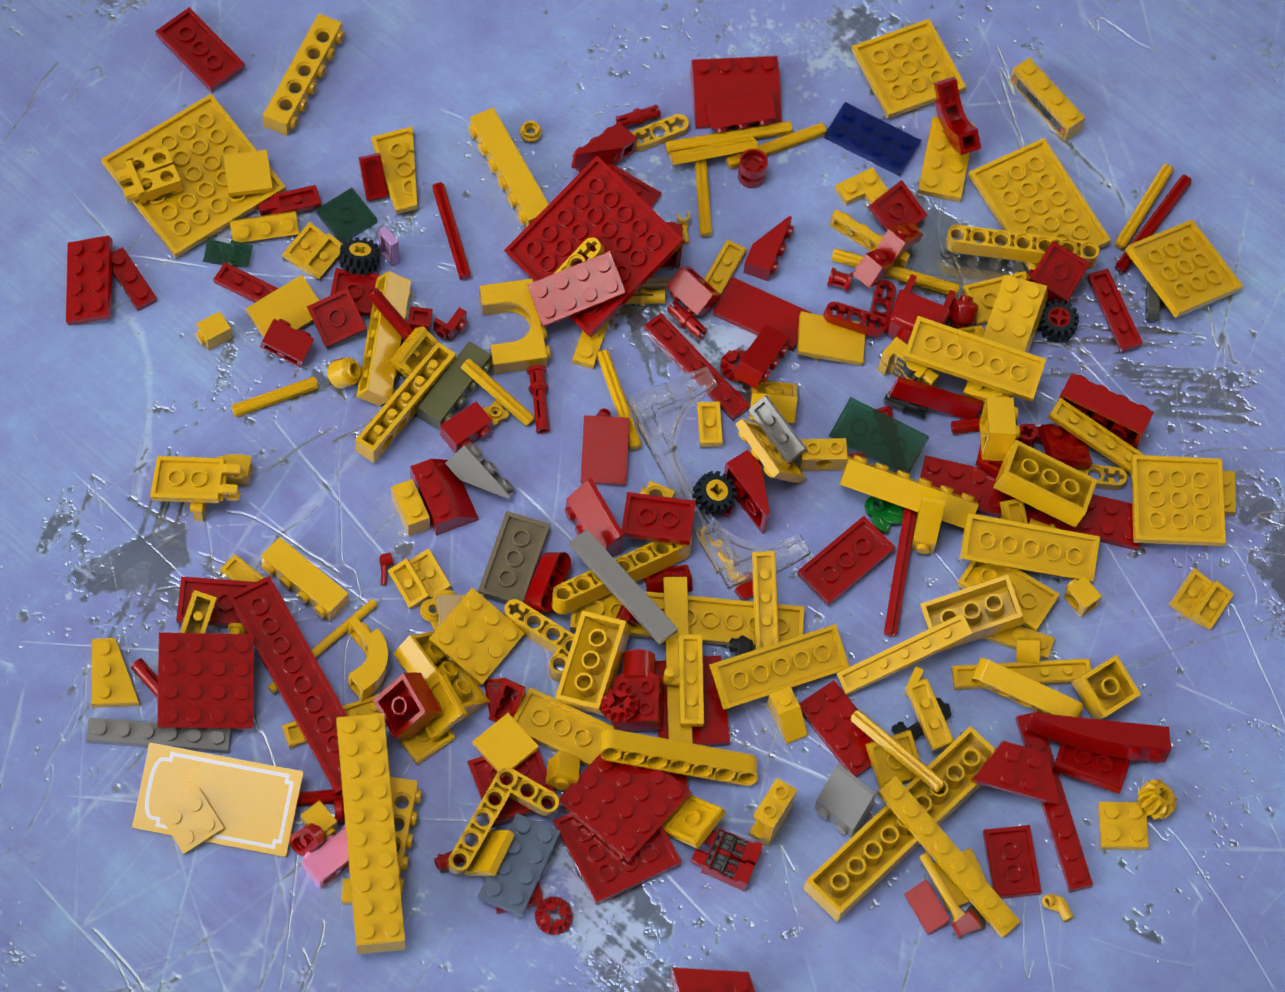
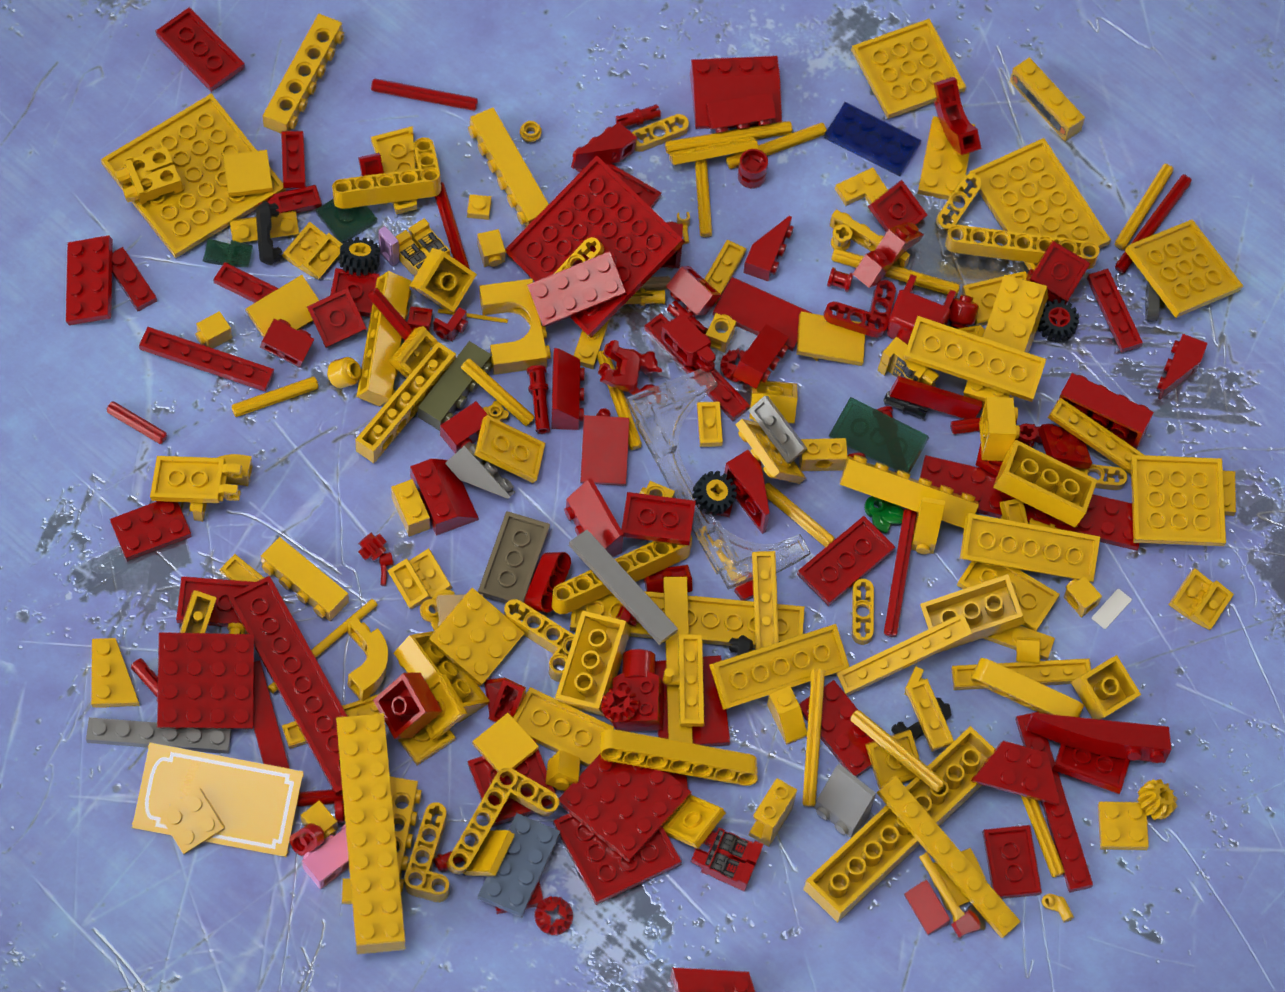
none -> red axle [107,401,167,444]
none -> red plate [110,501,192,561]
none -> red plate [139,326,274,392]
none -> red tile [253,660,289,769]
none -> black piece [256,201,282,265]
none -> red plate [281,131,305,188]
none -> yellow beam [332,138,441,209]
none -> red gear [358,532,387,561]
none -> red axle [371,78,478,111]
none -> yellow hips [395,218,450,277]
none -> yellow beam [404,802,449,902]
none -> yellow brick [409,248,477,312]
none -> yellow piece [438,309,508,323]
none -> yellow plate [467,194,491,220]
none -> yellow tile [474,415,545,483]
none -> yellow brick [477,229,506,267]
none -> red slope [551,348,584,430]
none -> red animal [598,340,662,404]
none -> red hinge [661,313,716,373]
none -> yellow brick [706,313,736,353]
none -> yellow axle [765,483,835,547]
none -> yellow axle [802,669,825,807]
none -> yellow bush [831,224,852,251]
none -> yellow beam [852,579,874,645]
none -> yellow beam [936,174,981,230]
none -> yellow axle [1021,796,1064,877]
none -> white sticker [1092,589,1132,629]
none -> red slope [1157,334,1208,400]

